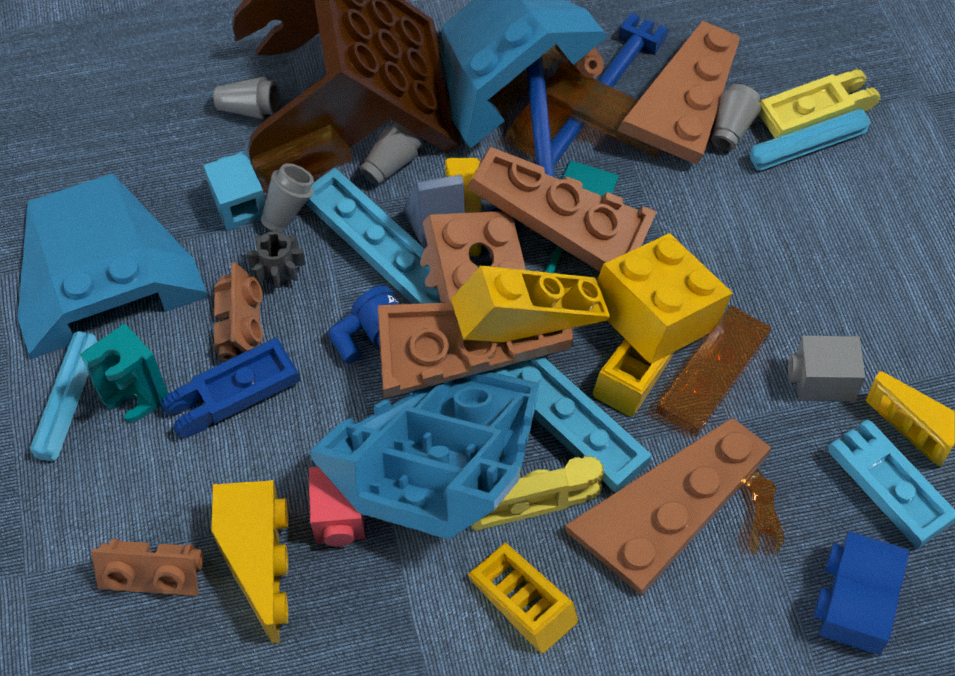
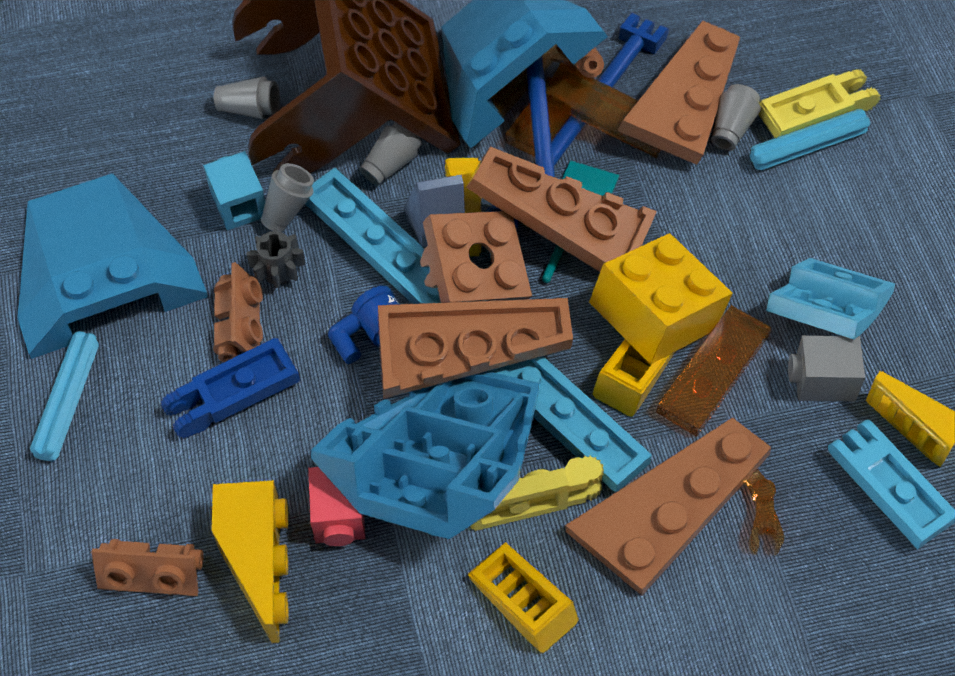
teal hinge [80,323,168,423] -> none
clear orange tile [252,125,352,185] -> none
yellow slope [451,265,610,342] -> none
blue brick [813,531,909,655] -> none
none -> medium azure slope [766,258,895,339]

